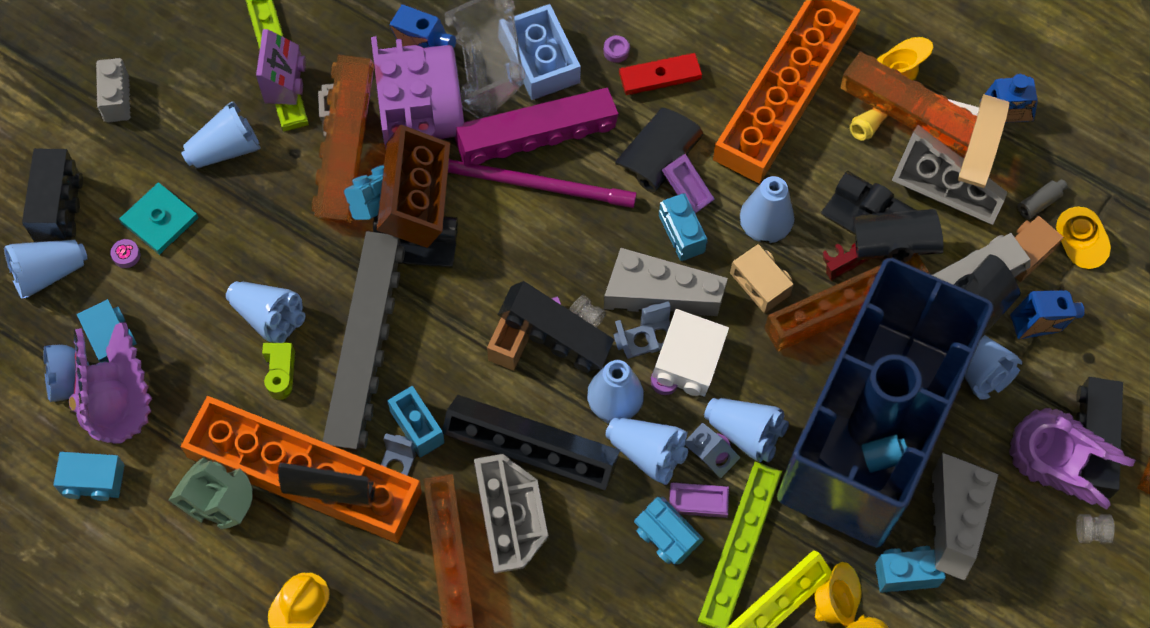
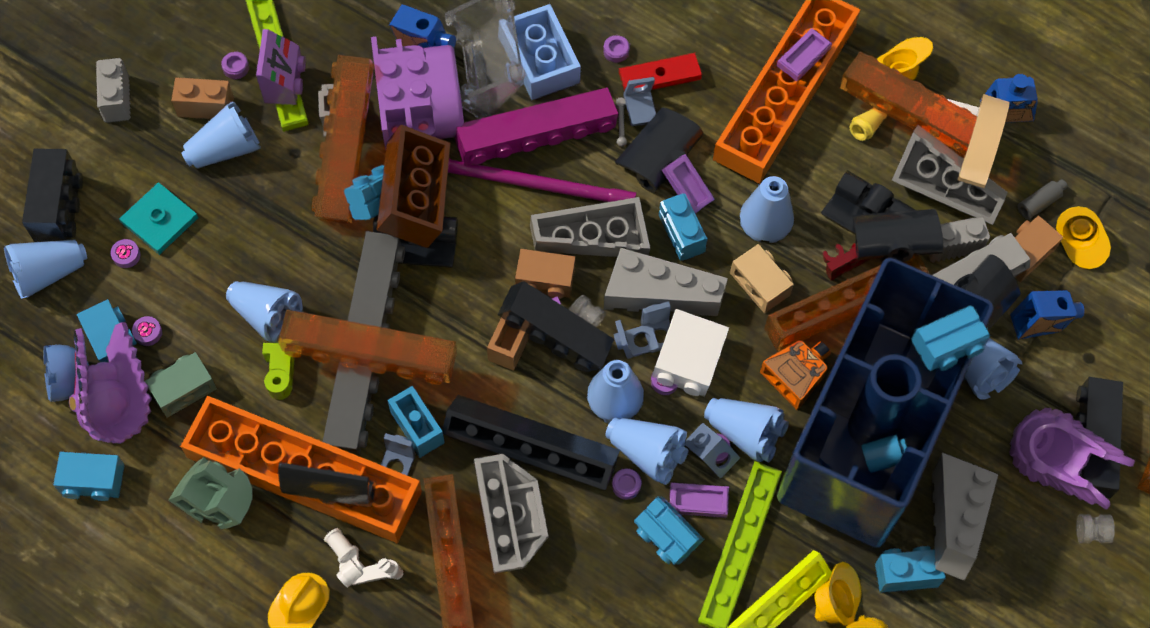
none -> medium lavender tile [132,316,162,346]
none -> sand green brick [145,352,217,418]
none -> medium nougat brick [171,78,234,119]
none -> medium lavender tile [221,52,249,79]
none -> clear orange brick [278,310,457,385]
none -> white pin [324,528,403,588]
none -> medium nougat brick [515,249,575,299]
none -> light grey wedge [530,197,650,257]
none -> medium lavender tile [612,469,641,500]
none -> light grey hinge [616,98,627,147]
none -> sand blue bracket [623,77,656,126]
none -> torso [760,341,831,410]
none -> medium lavender tile [777,28,832,81]
none -> dark azure brick [912,306,990,371]
none -> light grey brick [929,217,990,263]

